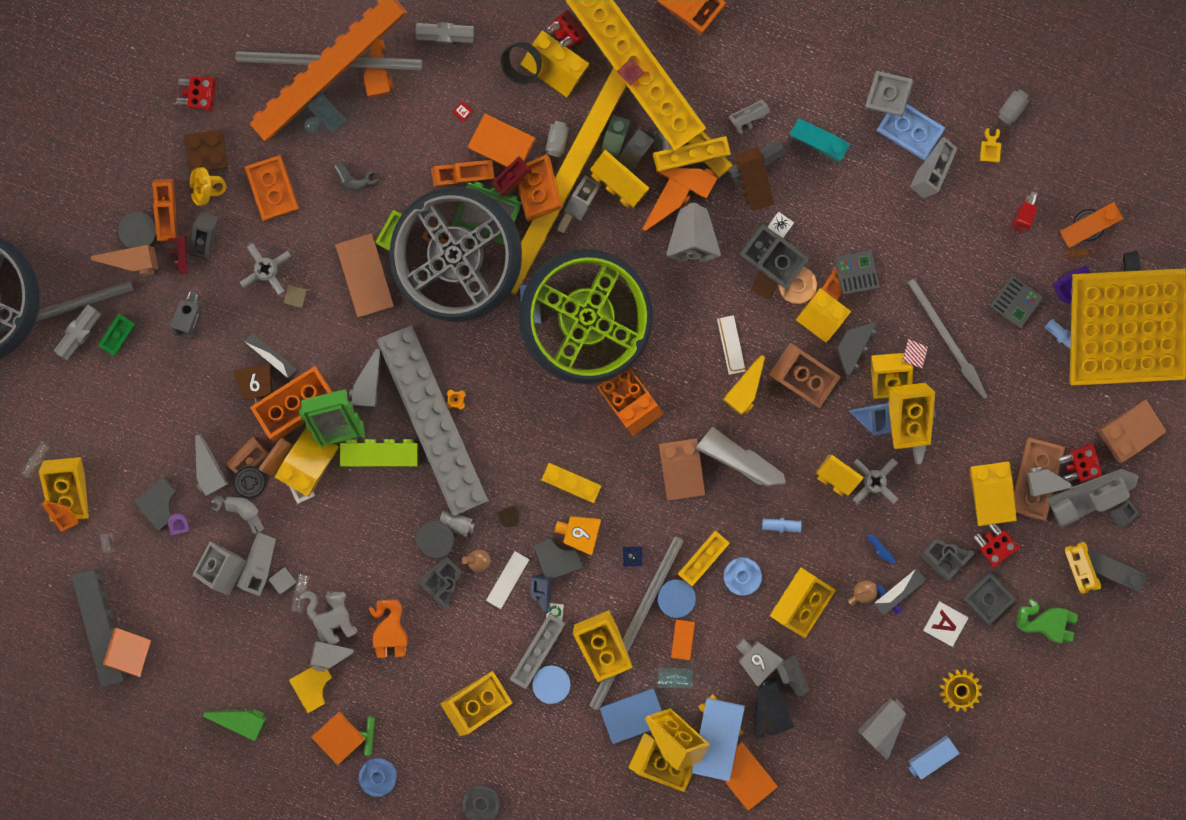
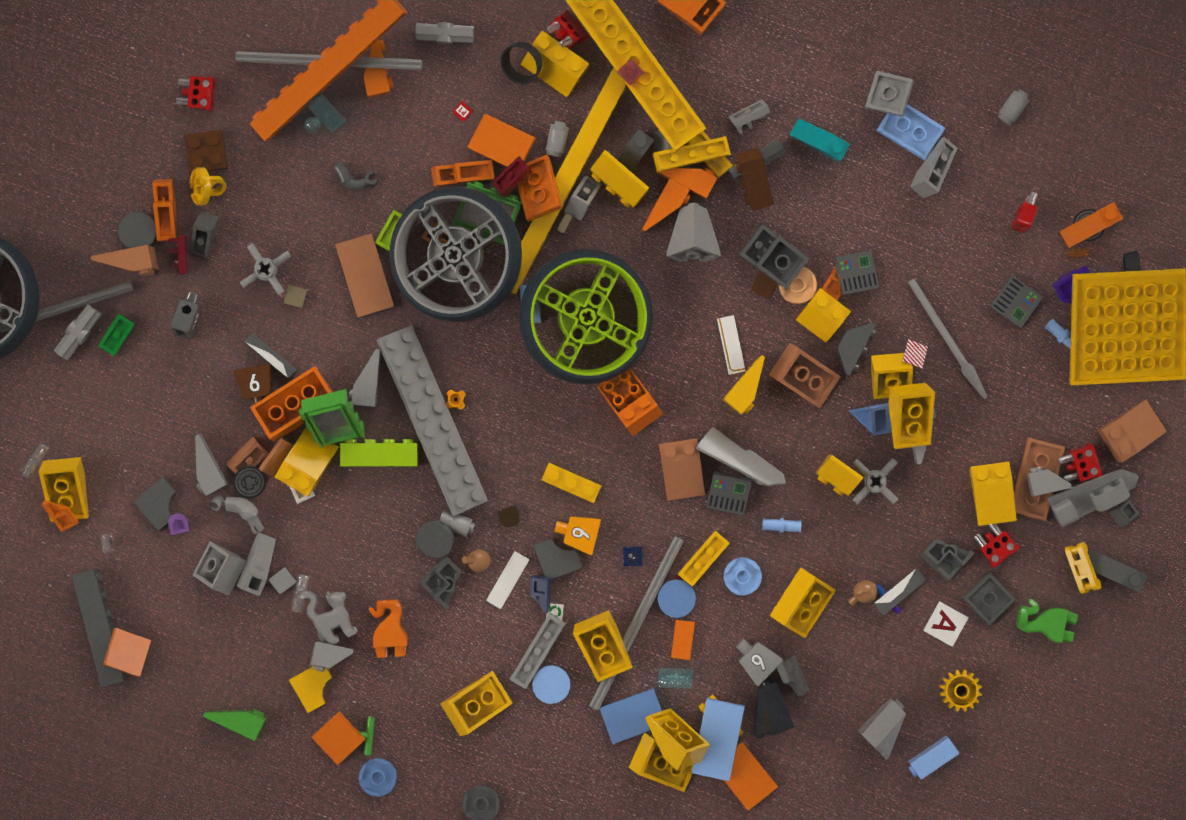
orange tile [244,155,299,222] -> none
sand green slope [600,115,630,158] -> none
white tile [768,212,794,238] -> none
blue piece [868,534,896,565] -> none
yellow plate [979,128,1001,163] -> none
none -> dark grey tile [706,471,752,515]

